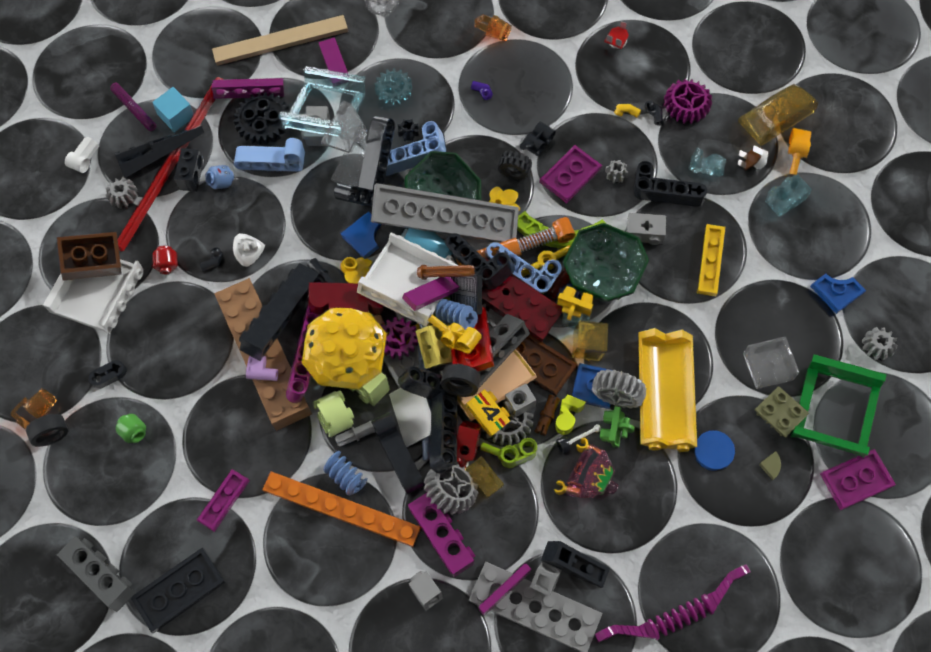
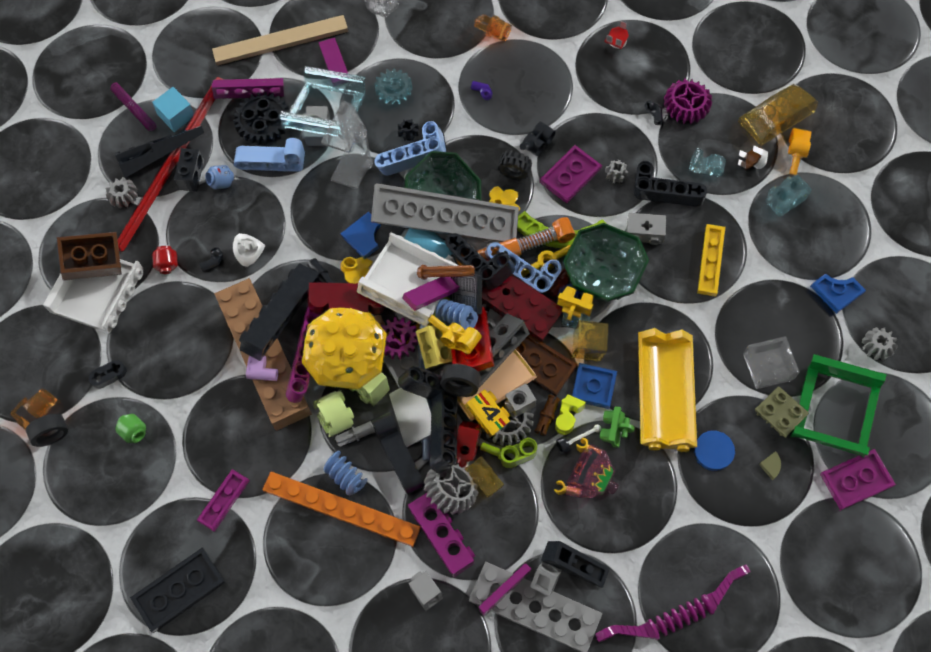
dark grey brick [57,536,136,612] -> none
white piece [65,137,99,173] -> none
black beam [334,116,395,207] -> none
light grey gear [592,369,647,408] -> none
yellow arm [614,104,641,118] -> none

